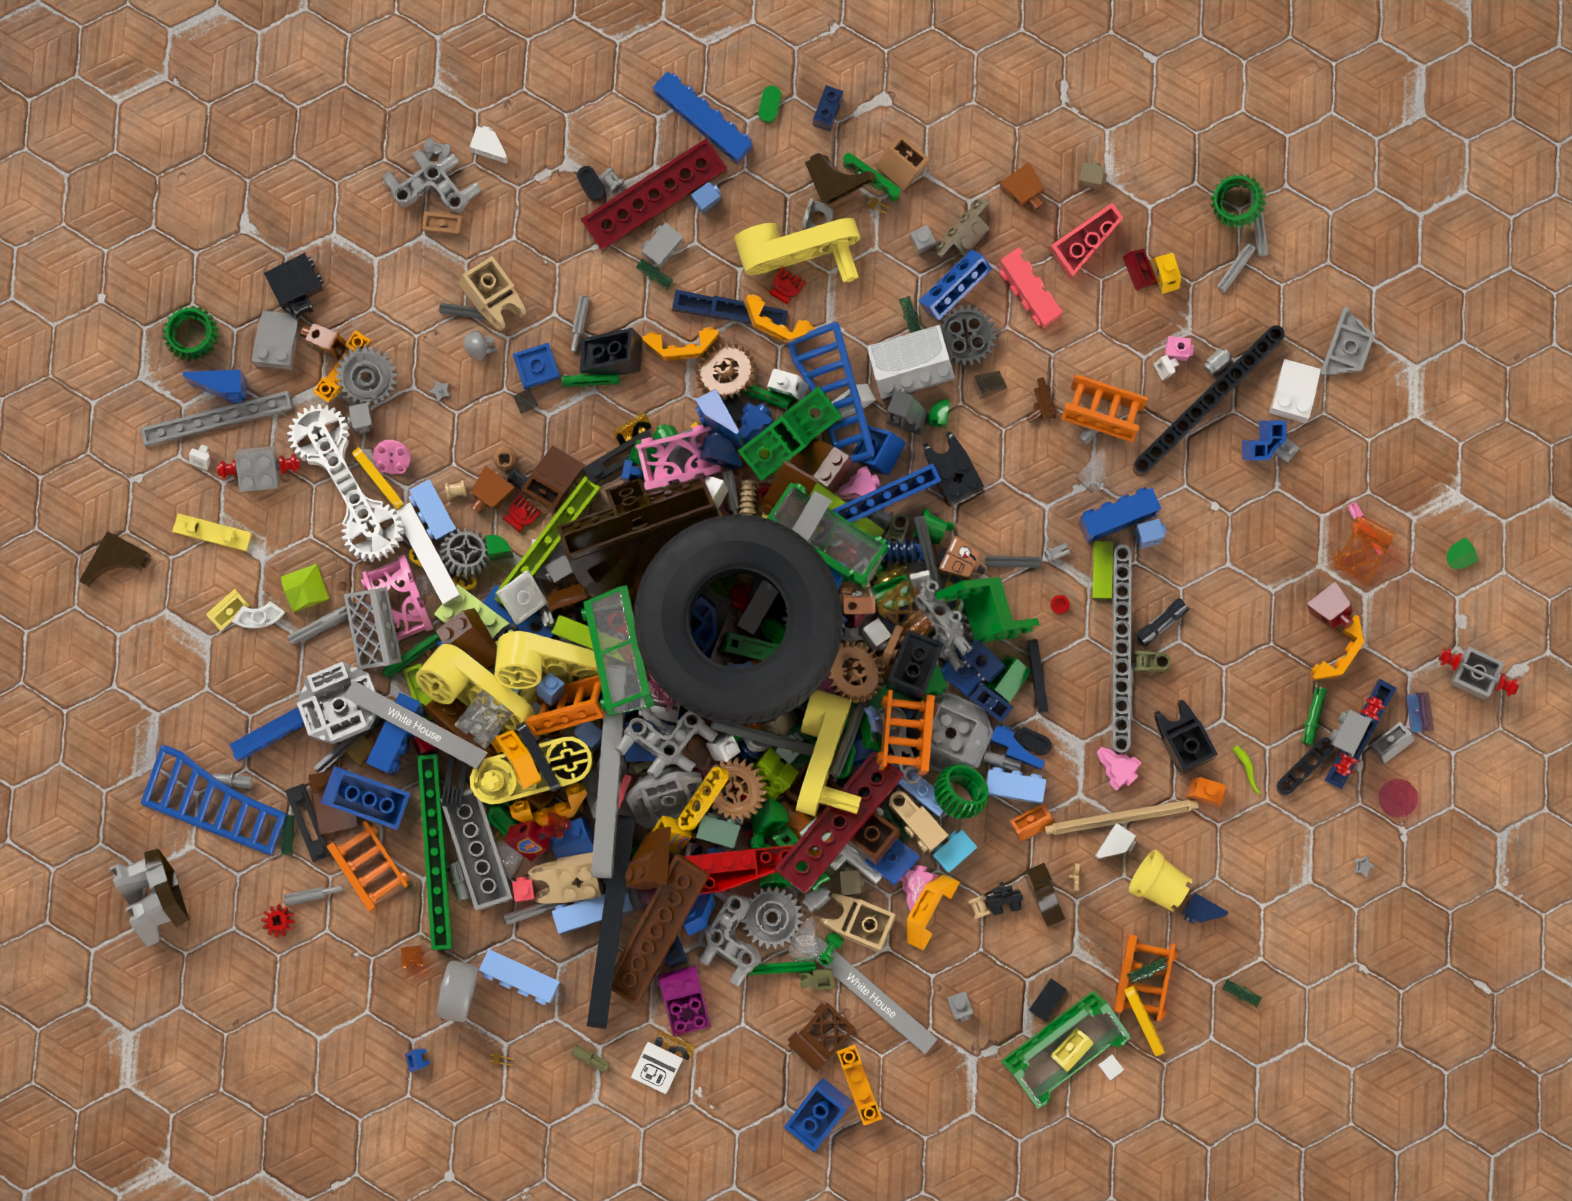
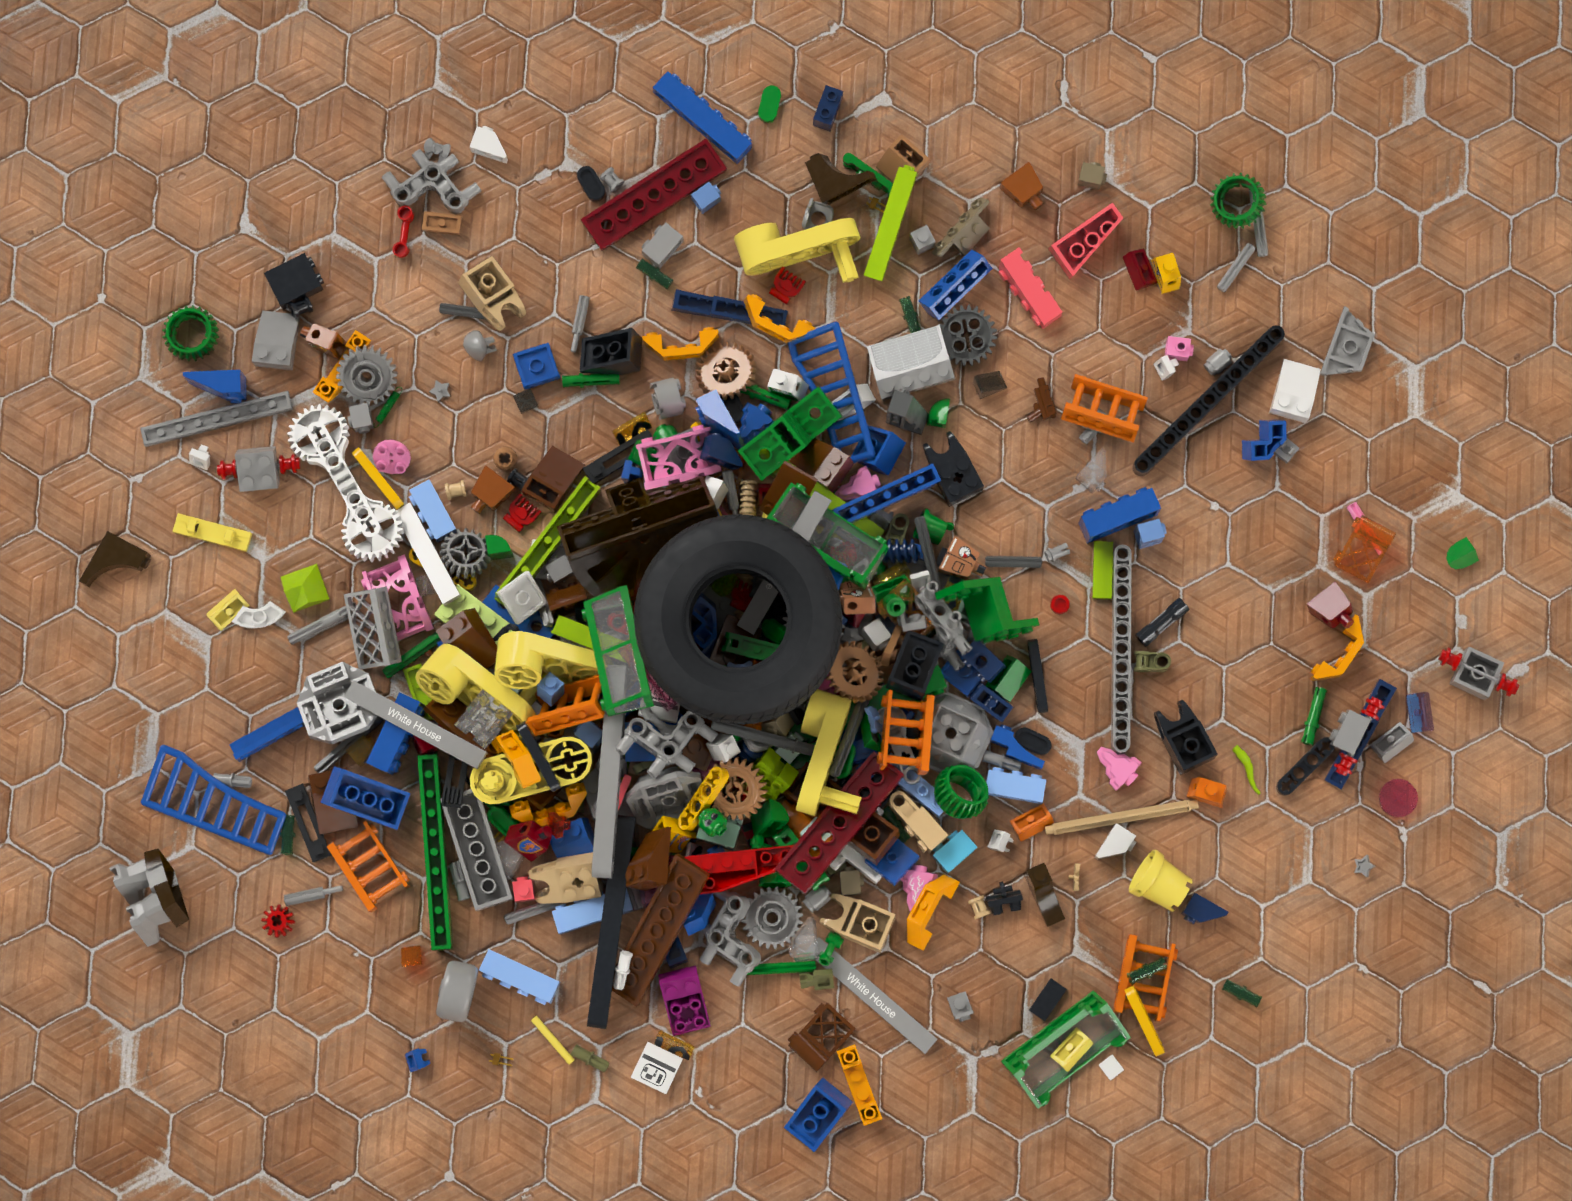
none -> green piece [373,386,402,428]
none -> red bar [392,205,414,258]
none -> light yellow piece [531,1016,575,1065]
none -> white axle [613,951,633,990]
none -> light grey brick [650,377,686,420]
none -> green head [698,808,727,837]
none -> lime brick [864,165,918,282]
none -> green brick [882,593,906,617]
none -> light grey bracket [897,611,927,632]
none -> white tile [987,829,1014,852]

